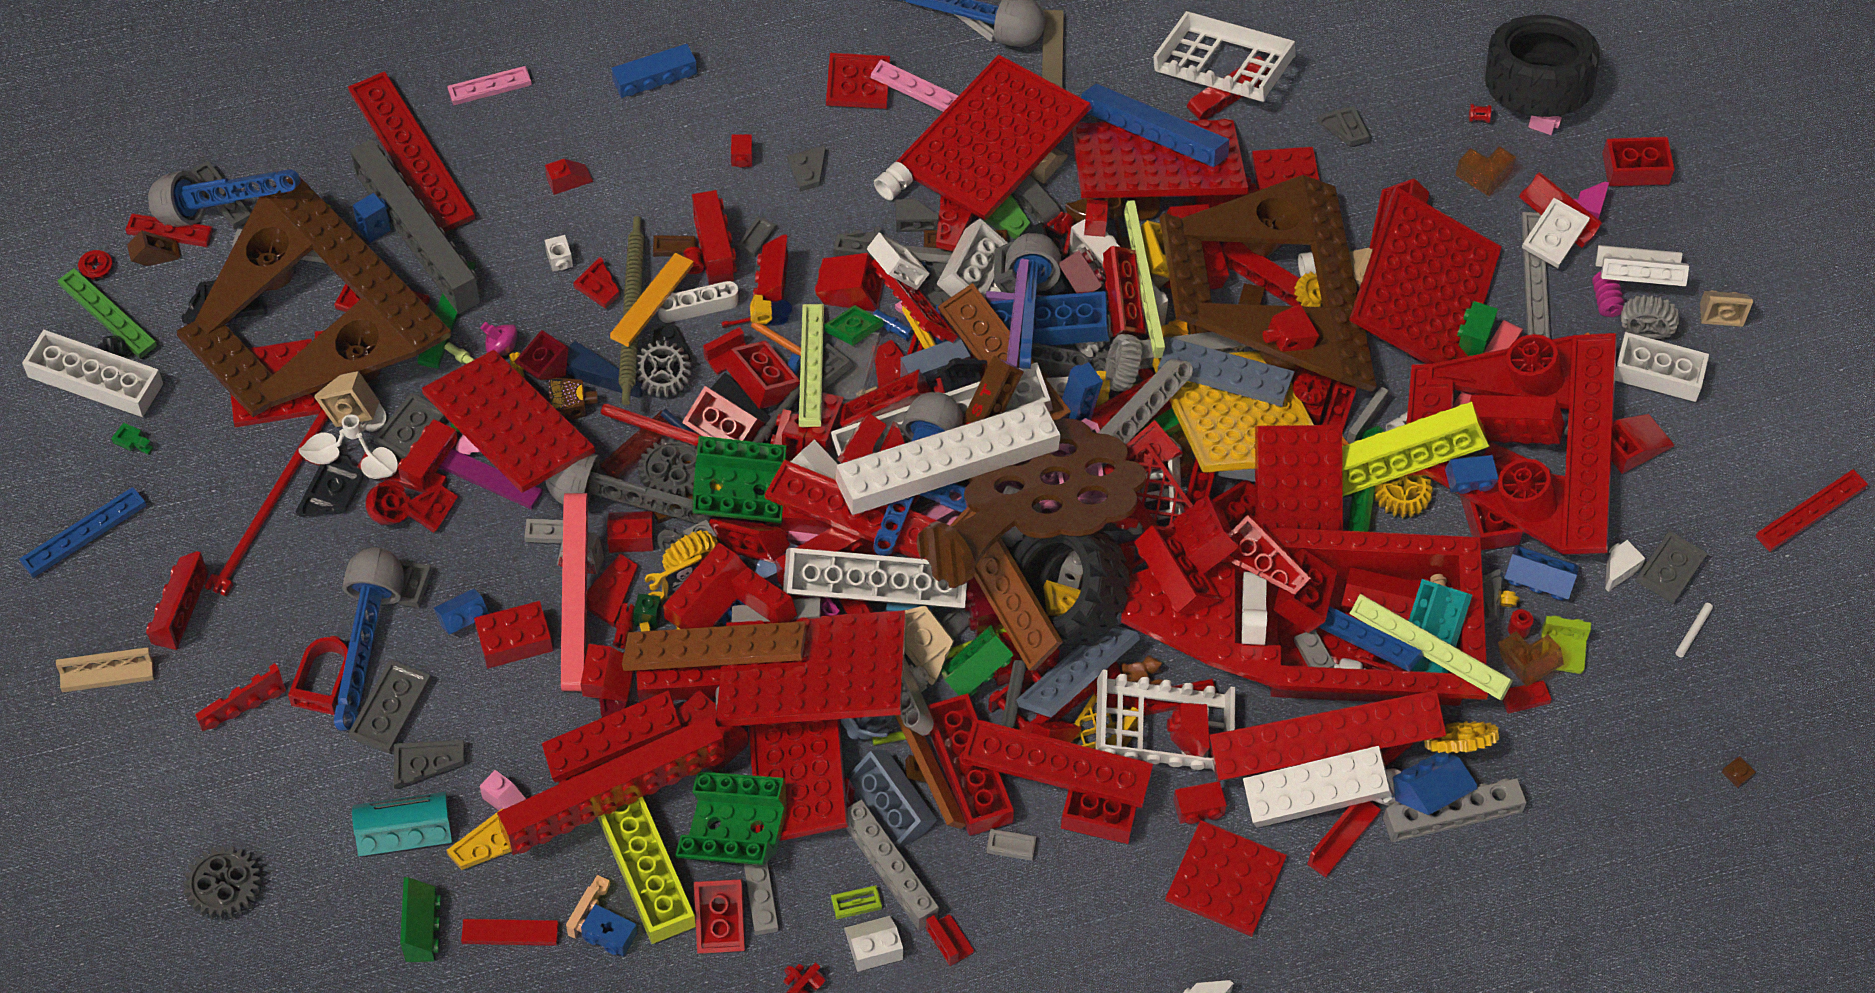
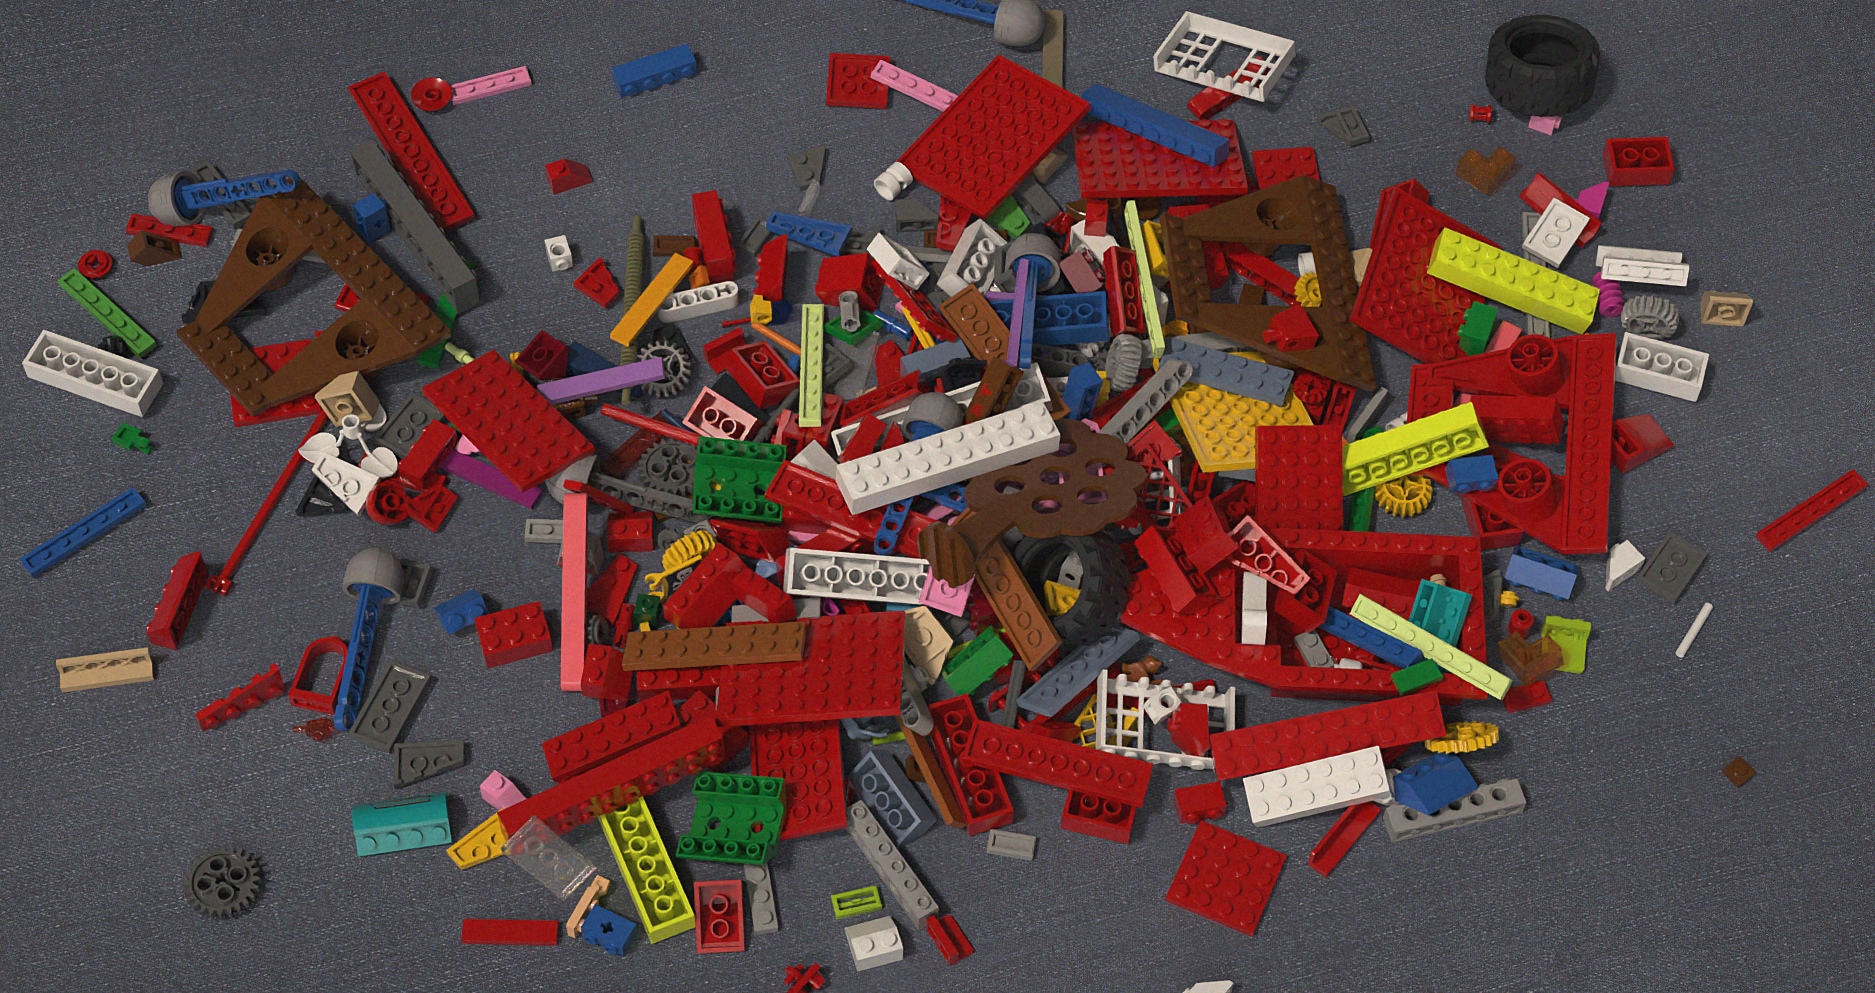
green slope [400,877,441,962] -> none
dark pink piece [480,322,517,356] -> none
red brick [731,134,753,167] -> none
light grey axle [954,14,995,42] -> none
none -> clear red piece [293,717,333,742]
none -> white wing [312,452,381,517]
none -> red dish [411,78,452,111]
none -> clear tile [500,815,597,901]
none -> medium lavender tile [537,357,665,405]
none -> red tile [563,479,634,514]
none -> dark grey gear [587,615,610,646]
none -> orange tile [689,265,710,289]
none -> blue wing [766,211,852,257]
none -> clear tile [798,179,820,218]
none -> light grey piece [839,291,861,332]
none -> bright pink tile [918,566,975,617]
none -> white brick [1143,686,1182,725]
none -> green tile [1390,658,1443,696]
none -> neon yellow brick [1427,227,1600,335]

